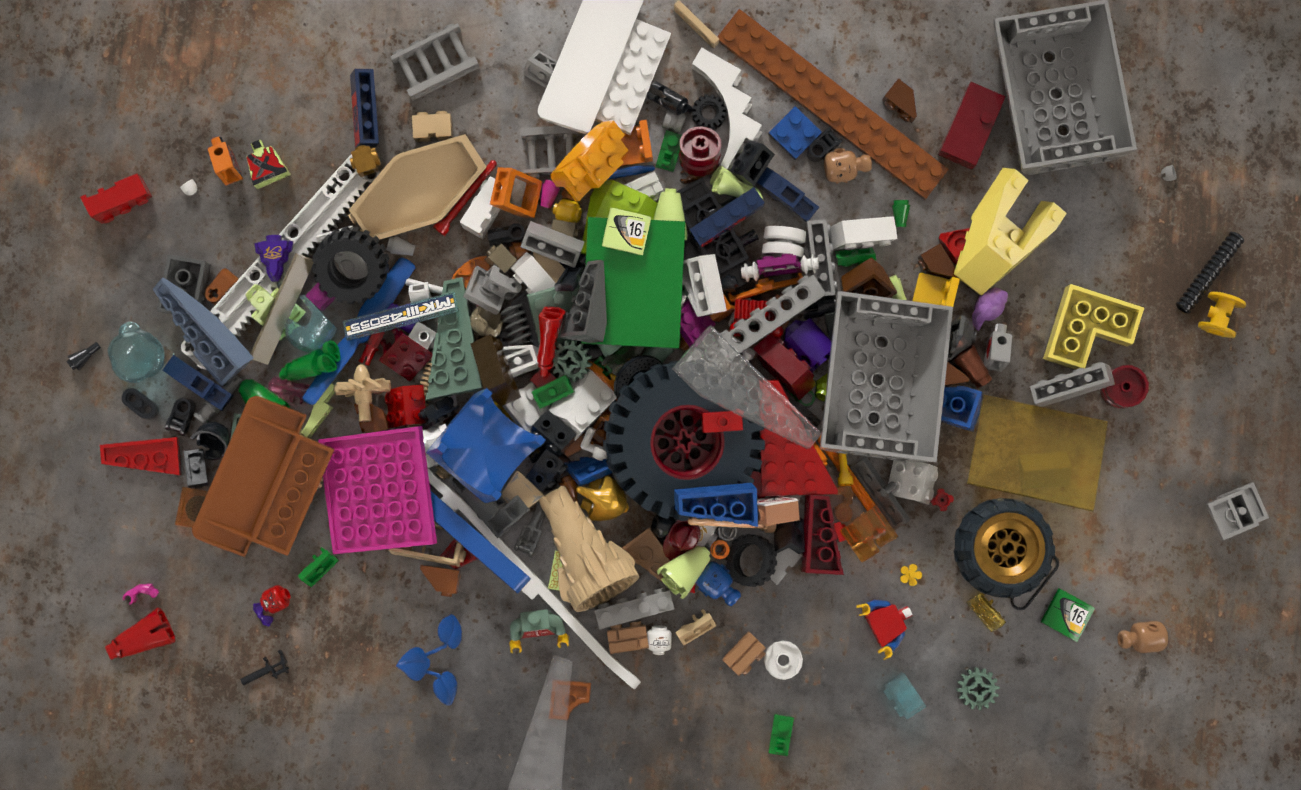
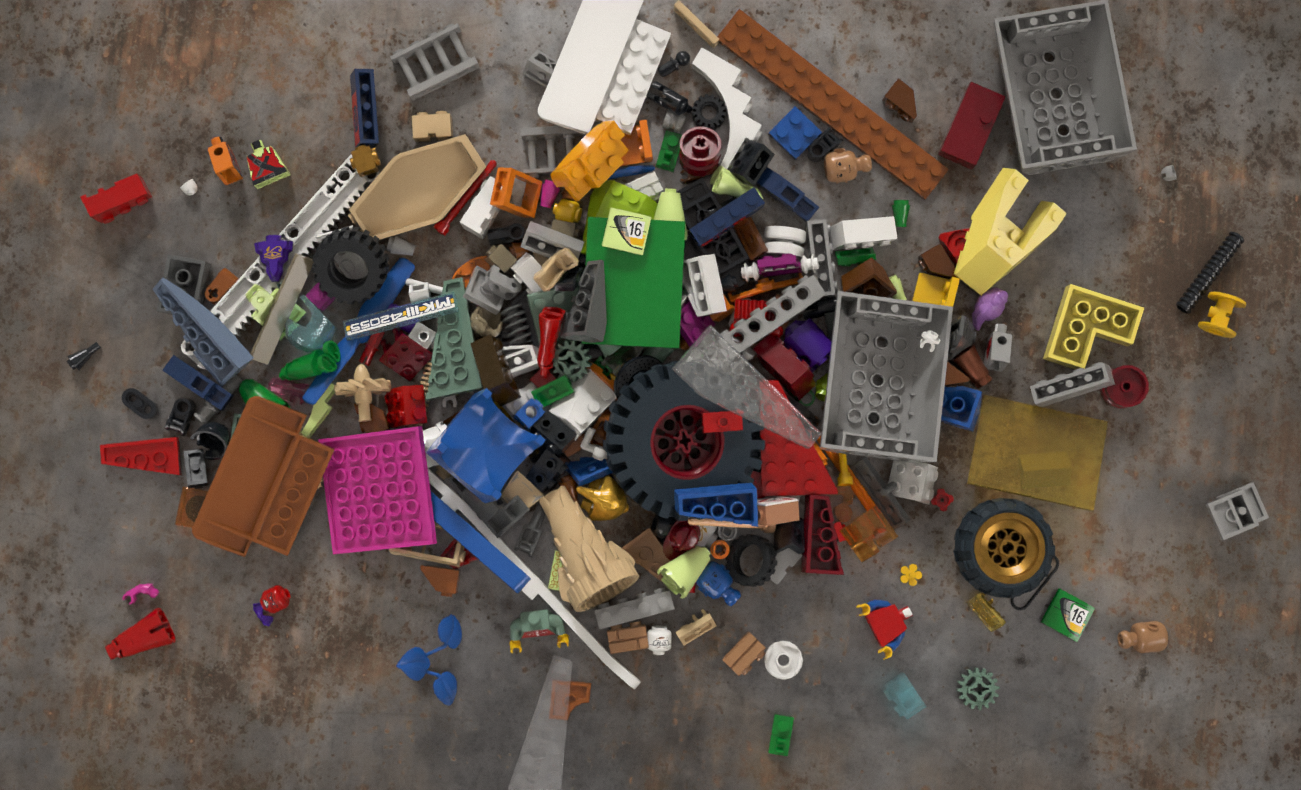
clear light blue piece [108,321,165,383] -> none
black piece [240,649,289,686] -> none
green plate [298,547,339,587] -> none
black hinge [418,397,460,427] -> none
none -> blue brick [512,398,545,430]
none -> tan animal [533,248,579,292]
none -> black axle [658,51,690,77]
none -> reddish brown plate [734,217,768,260]
none -> white plate [920,330,941,352]

